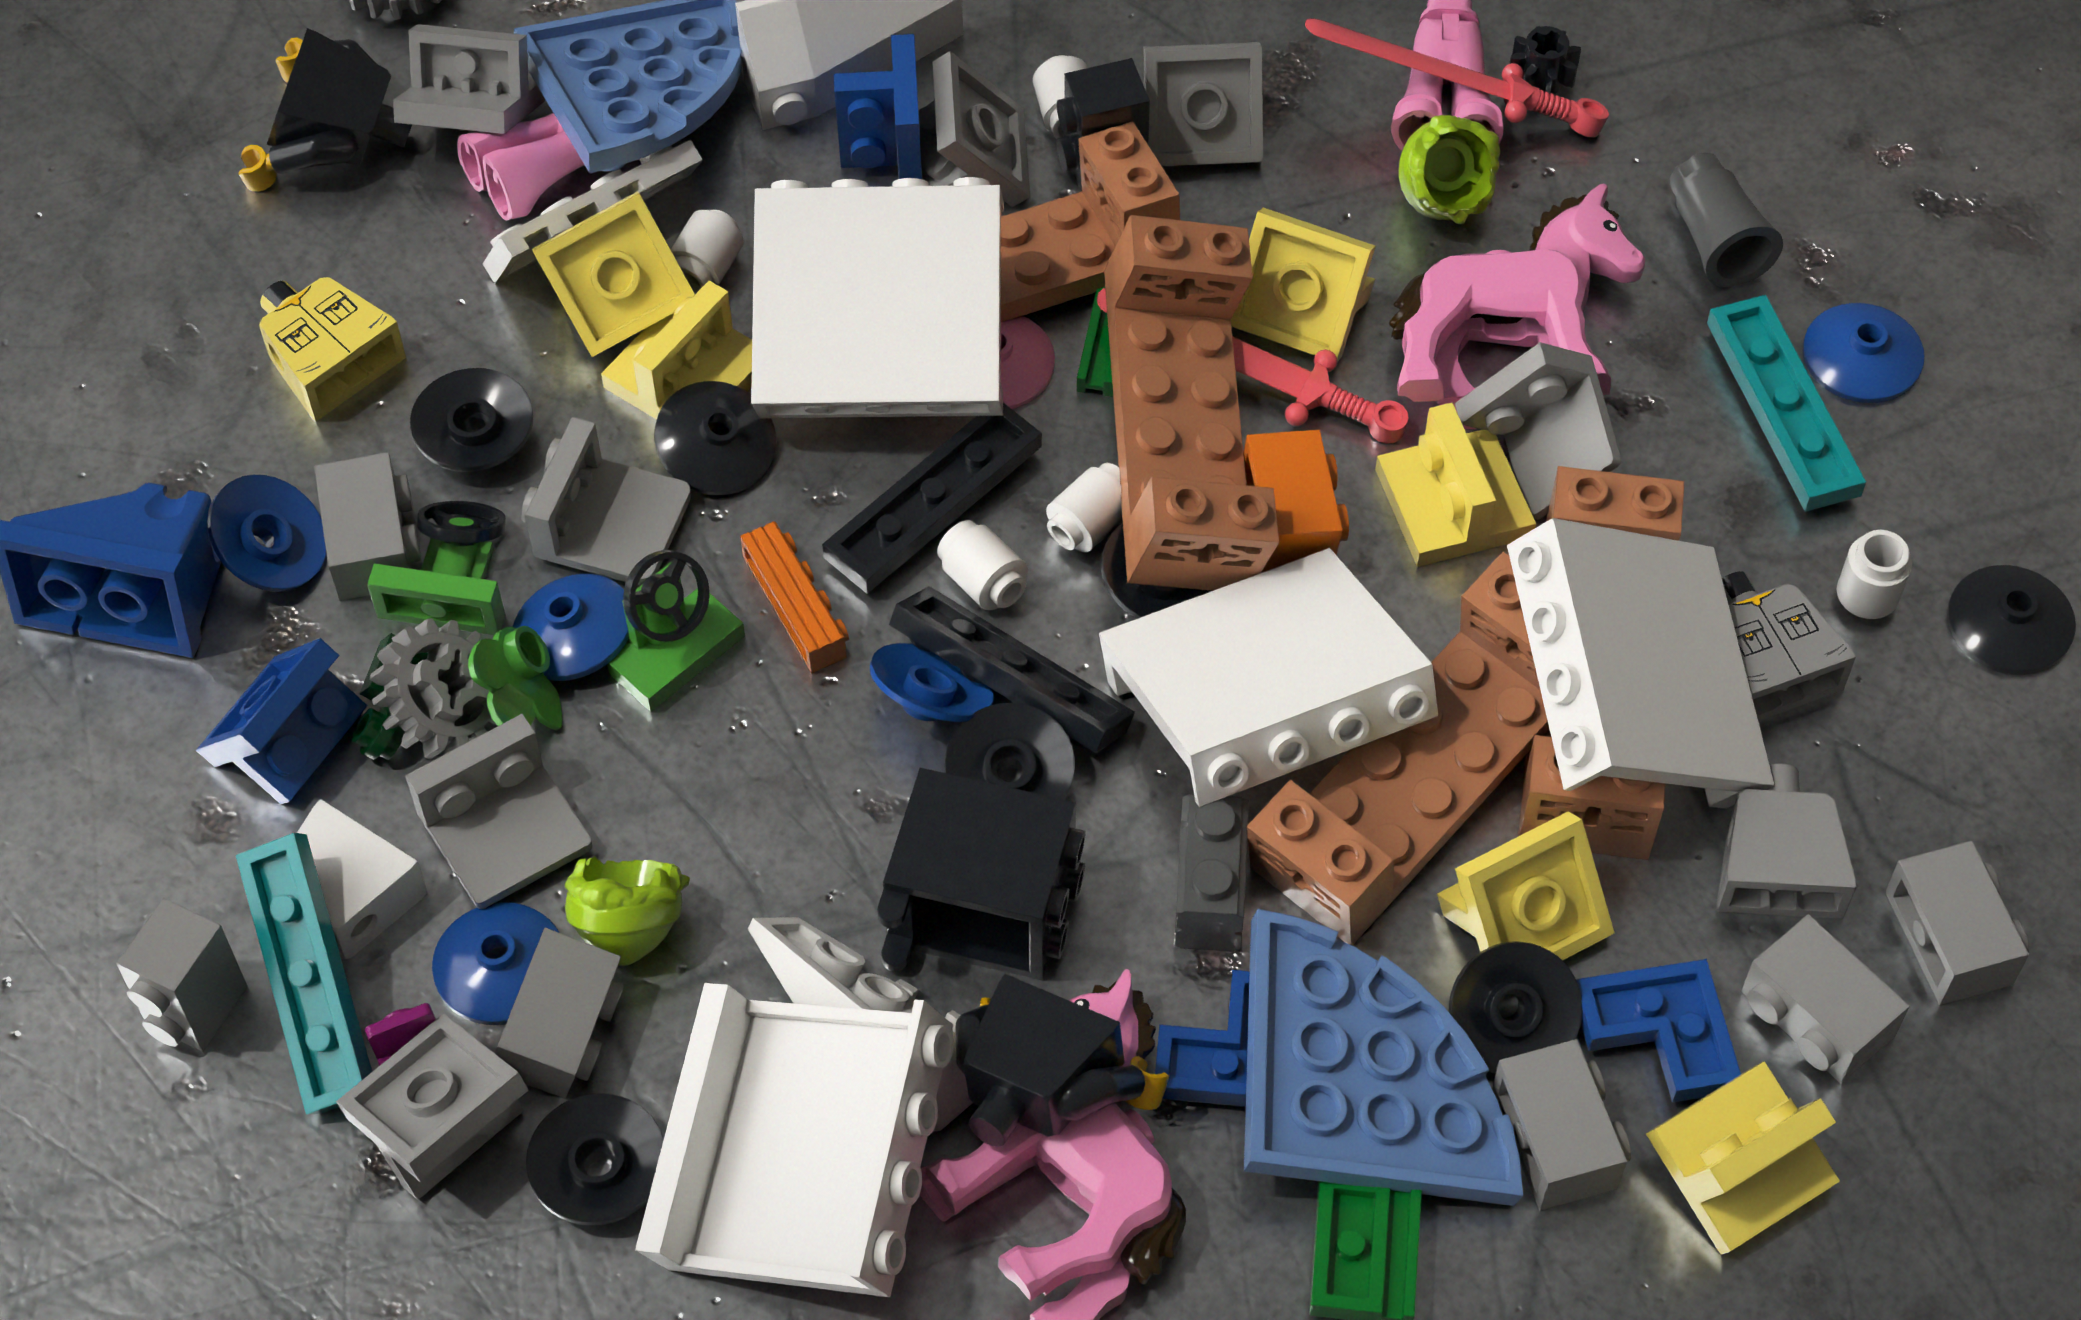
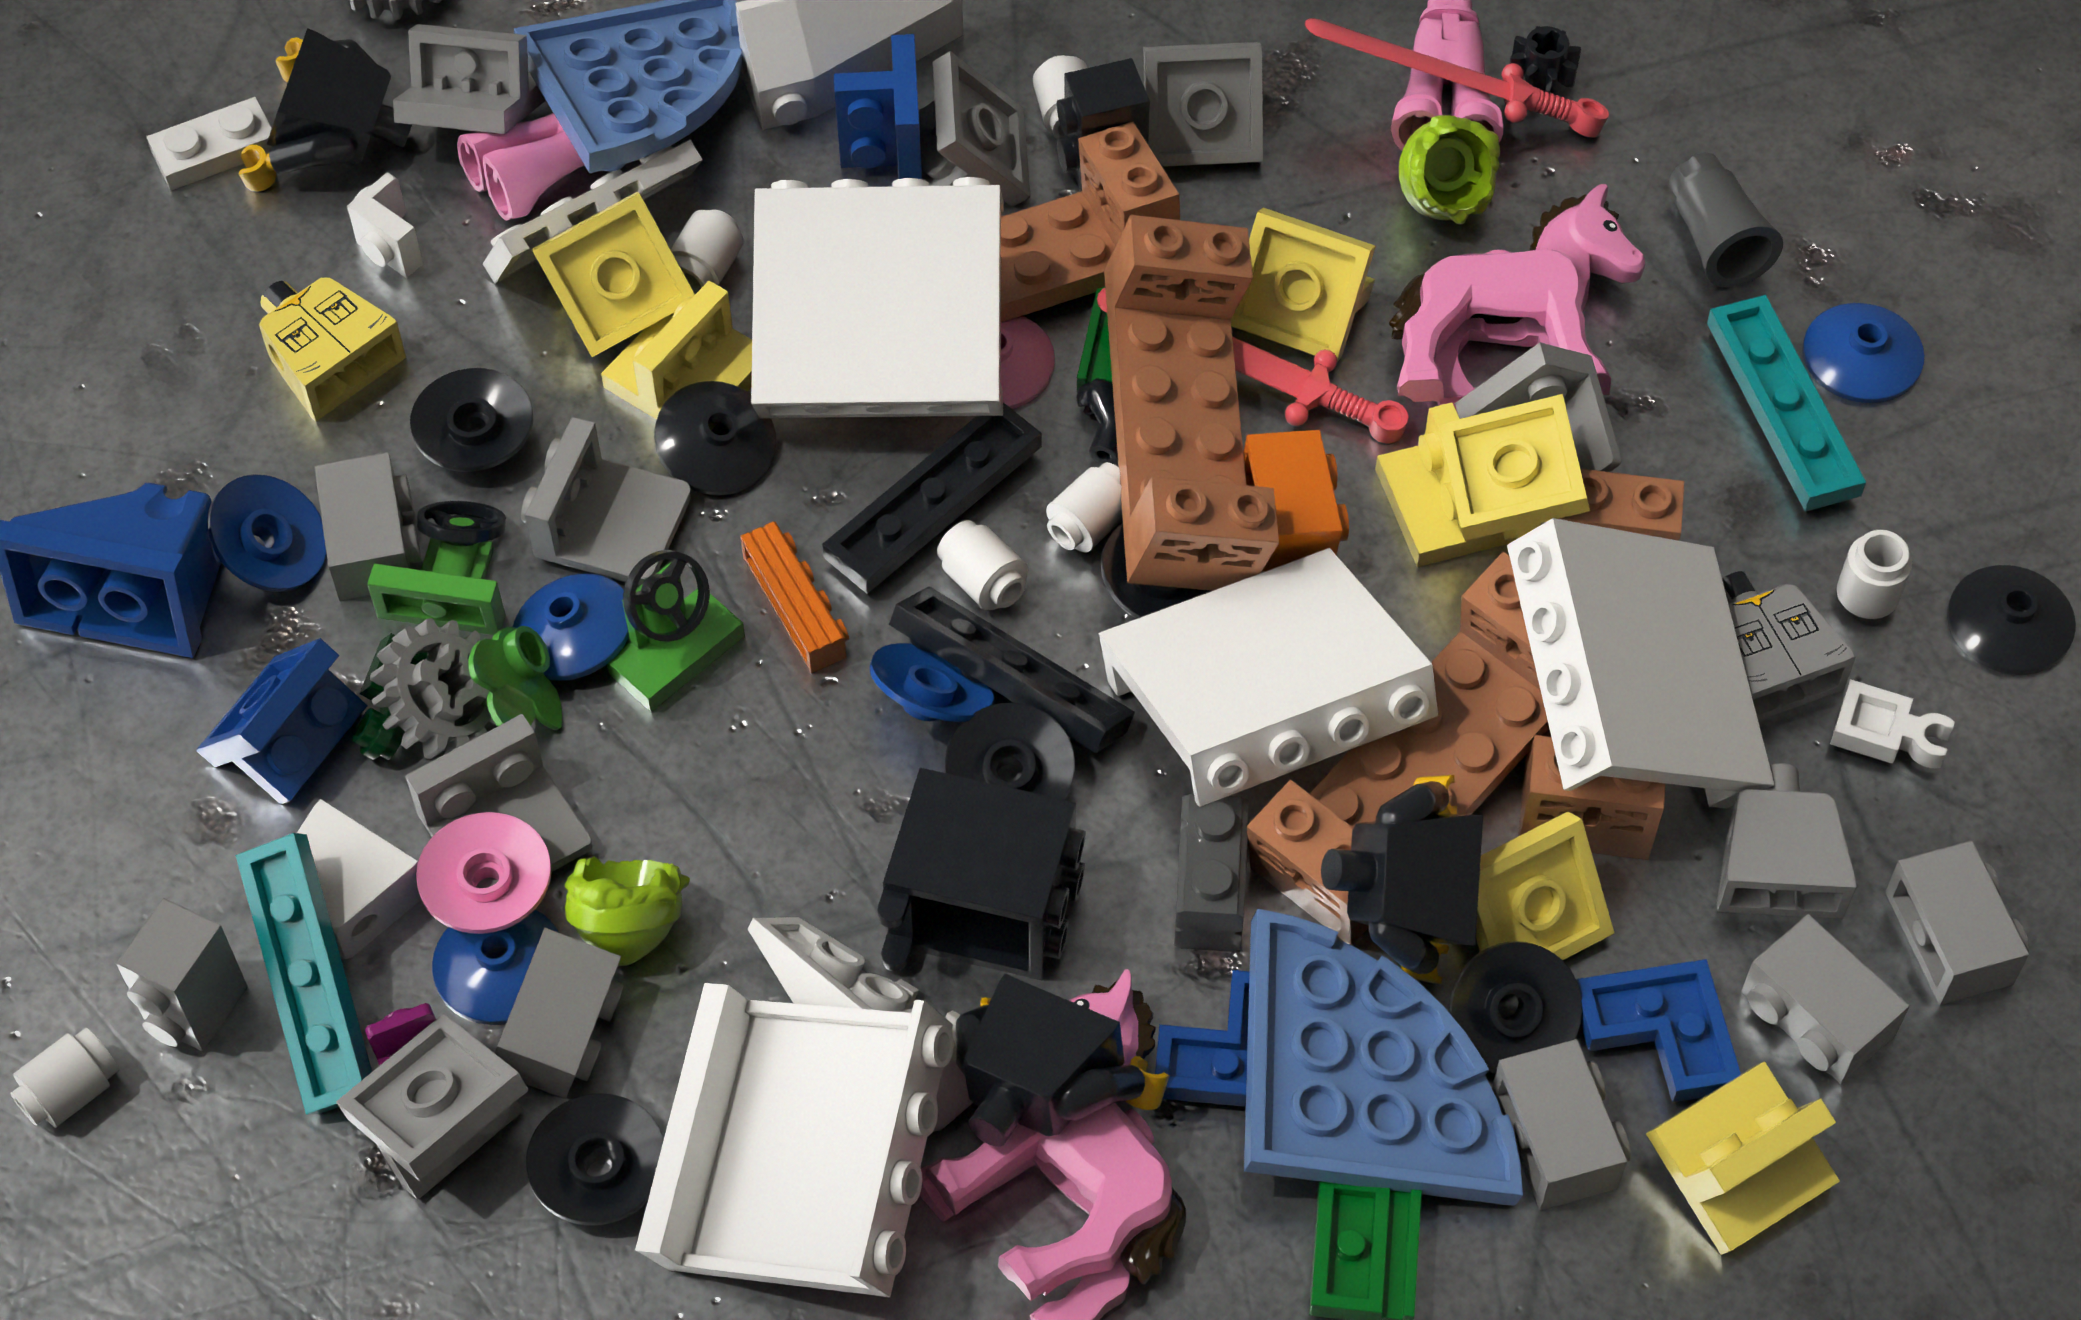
none -> white brick [10,1028,120,1128]
none -> white plate [146,97,272,191]
none -> white bracket [347,173,423,278]
none -> bright pink dish [416,812,551,934]
none -> black arm [1076,378,1118,464]
none -> black torso [1321,775,1483,984]
none -> light yellow bracket [1439,394,1590,541]
none -> white plate [1830,679,1955,768]

